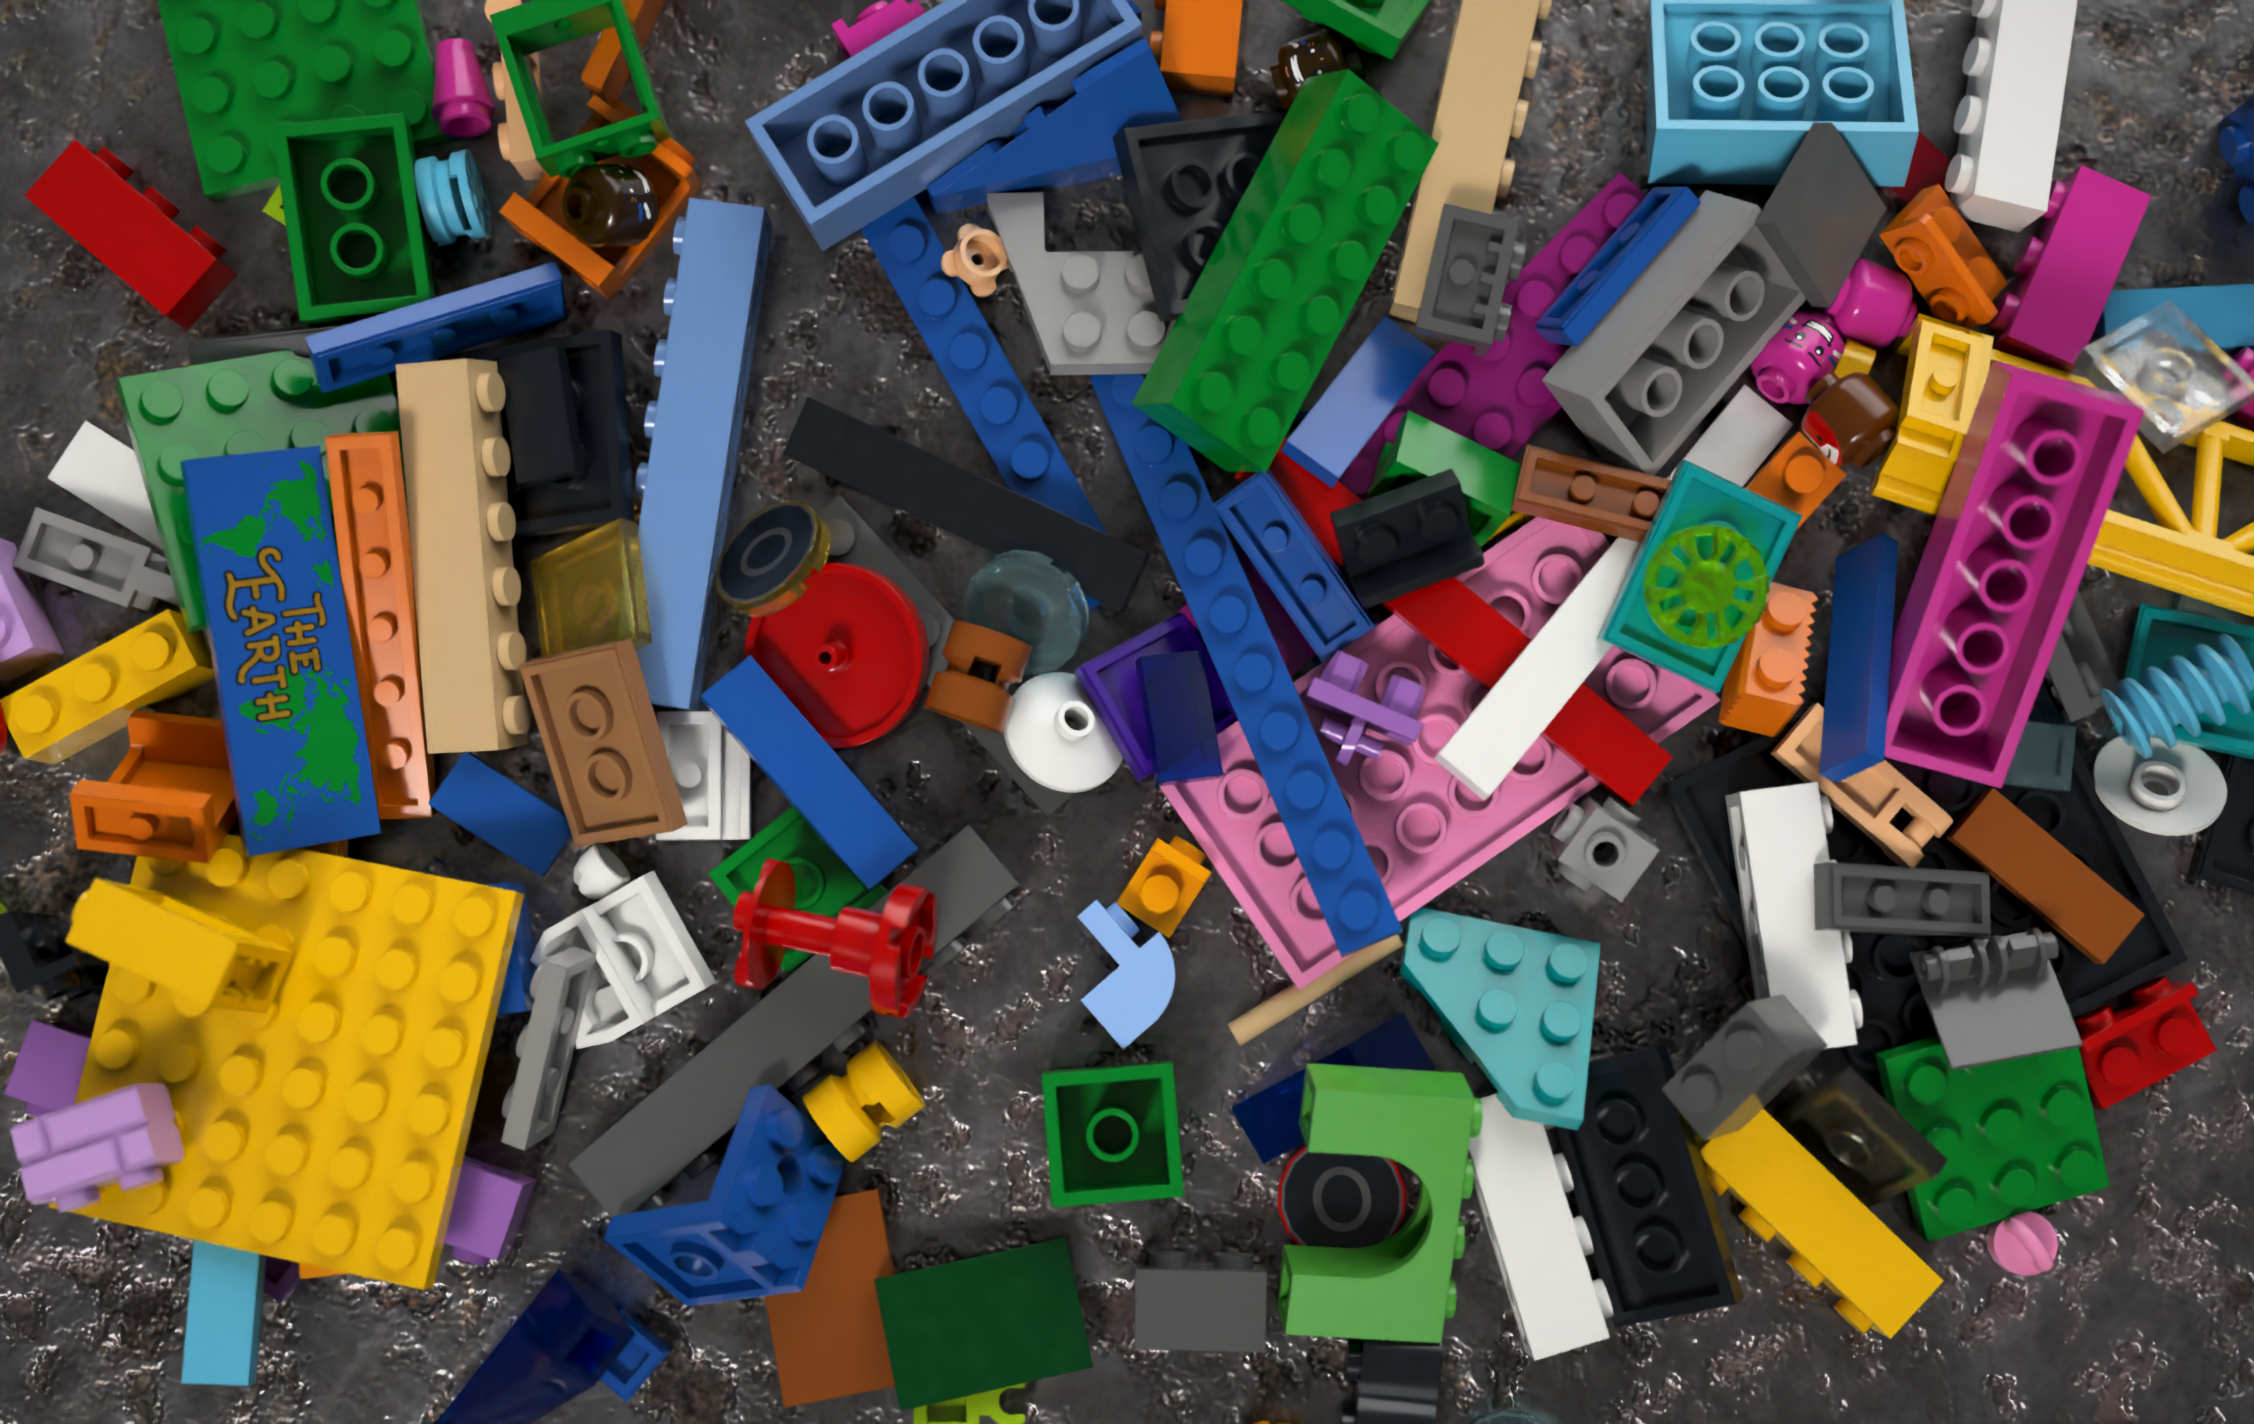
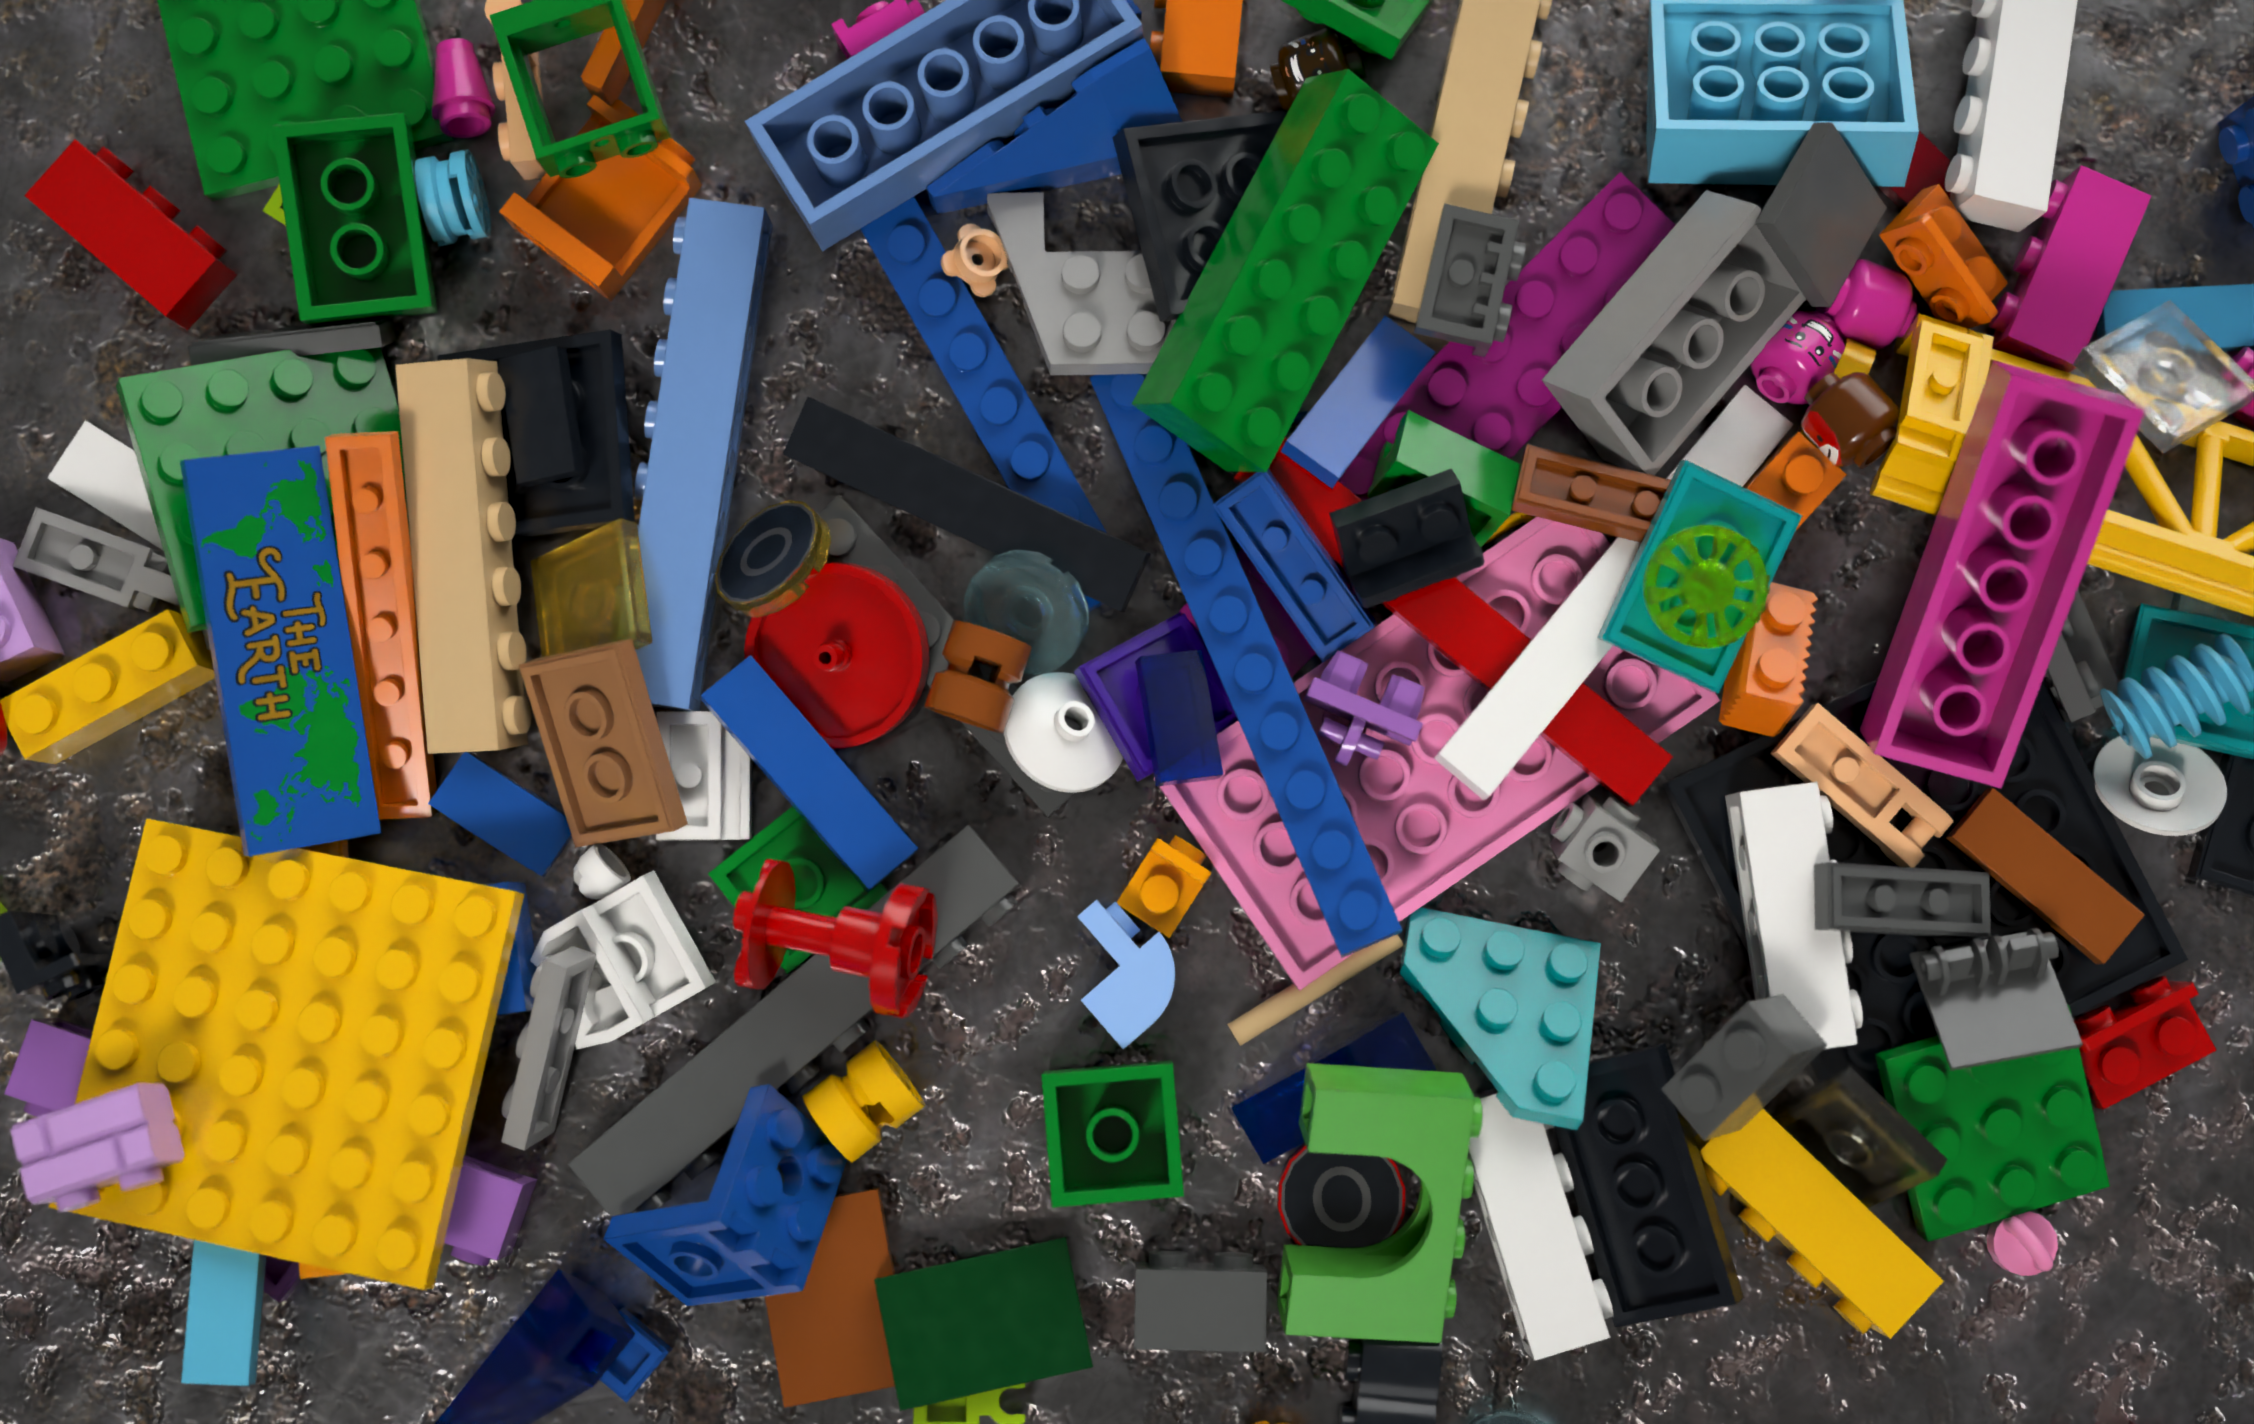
yellow window [65,878,295,1014] -> none
orange panel [69,710,238,864] -> none
blue tile [305,261,567,393] -> none
dark brown head [562,164,660,248] -> none
blue tile [1534,187,1701,346] -> none
blue tile [1819,533,1898,783] -> none
clear light blue tile [2003,721,2076,792] -> none

